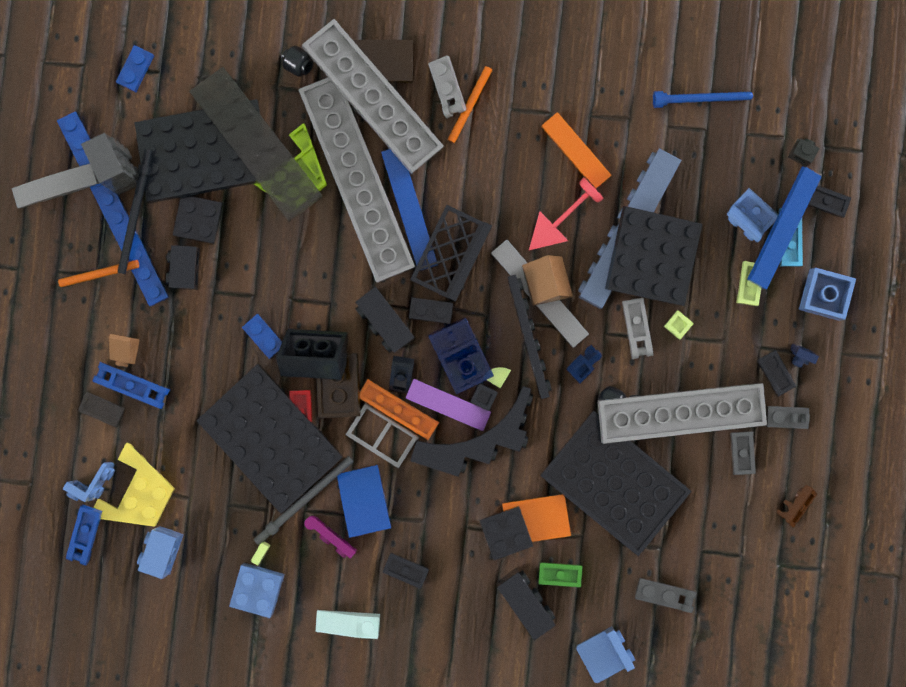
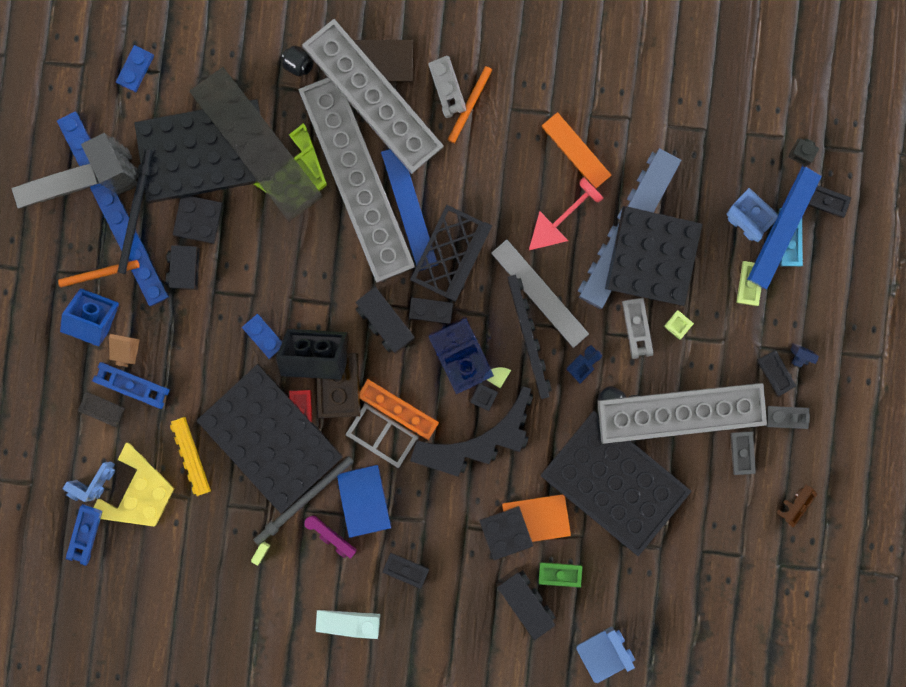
medium blue brick [137,526,184,579] -> none
medium blue brick [229,563,285,618] -> none
black slope [388,356,414,394] -> none
medium lavender slope [406,379,491,431] -> none
medium nougat slope [522,255,573,306] -> none
dark grey plate [635,578,697,613] -> none
blue piece [653,91,753,108] -> none
medium blue brick [799,268,856,321] -> none
none -> blue slope [60,288,119,346]
none -> yellow piece [170,417,211,496]

